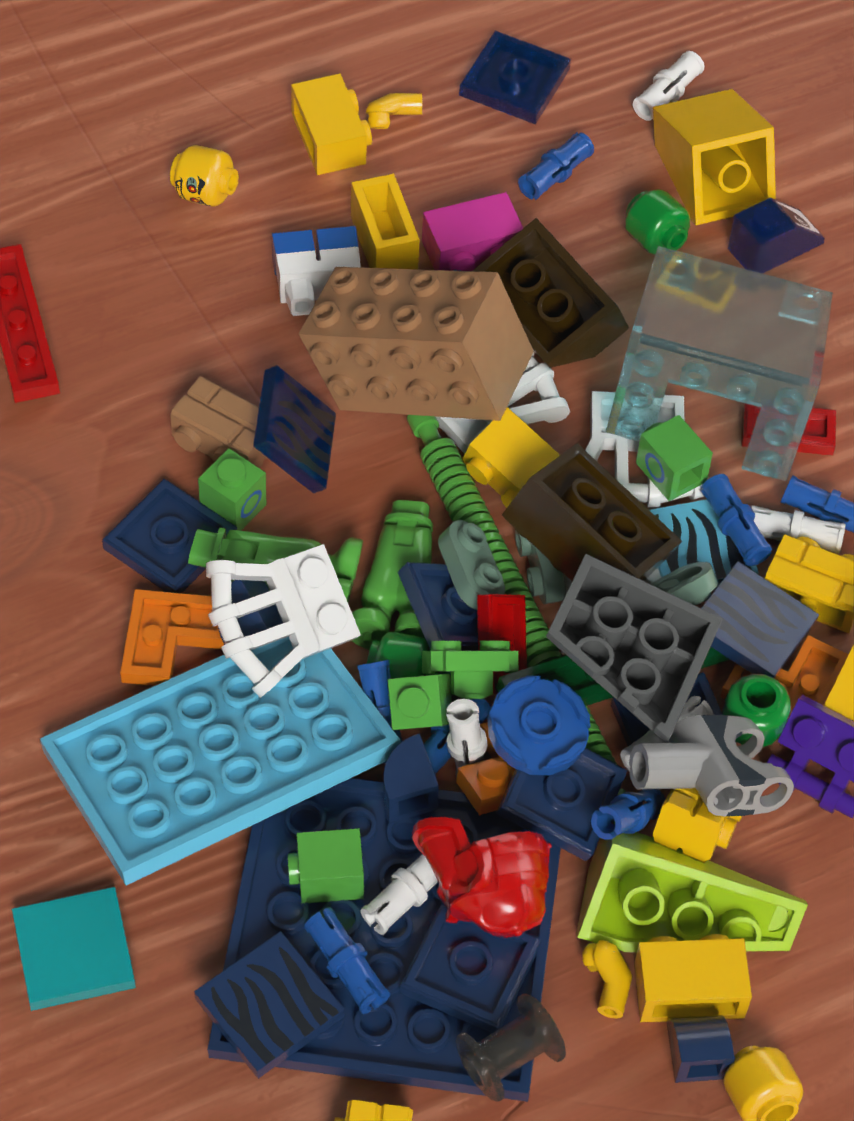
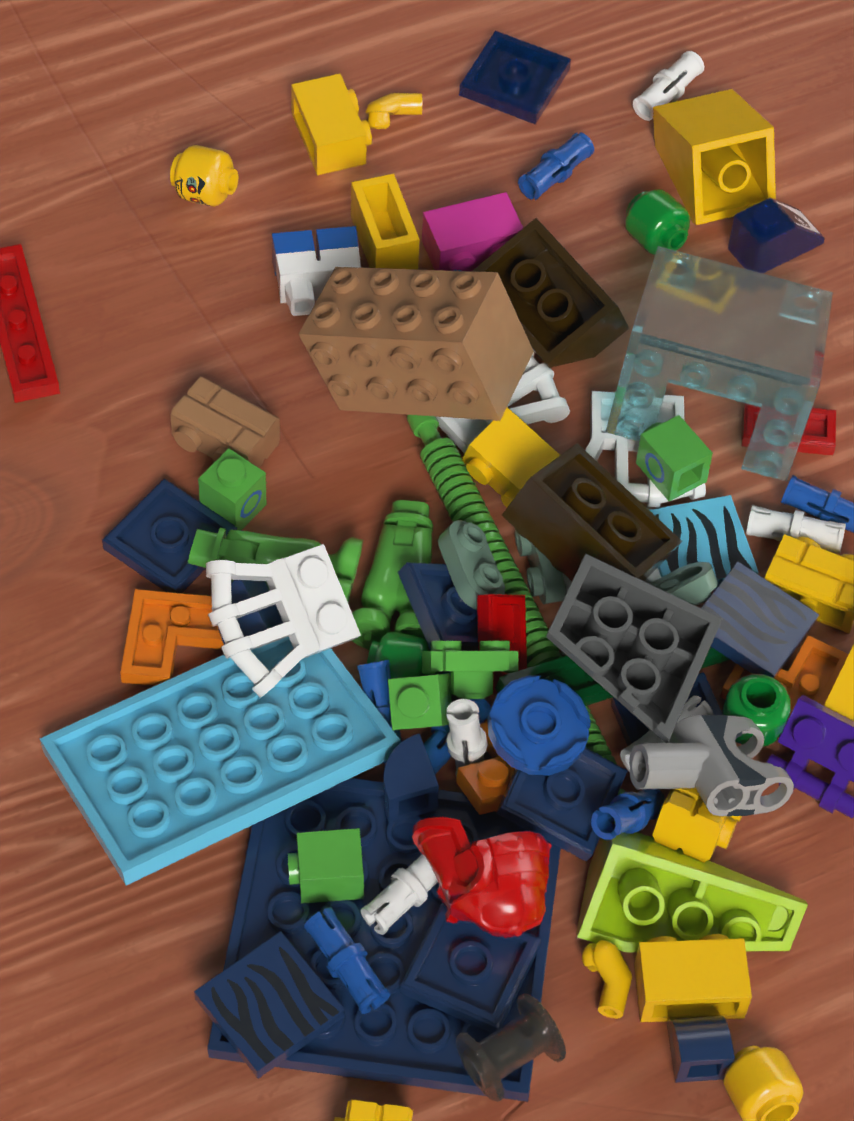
teal tile [12,887,136,1011] -> none
clear blue tile [253,365,336,493] -> none
blue pin [701,474,773,566] -> none

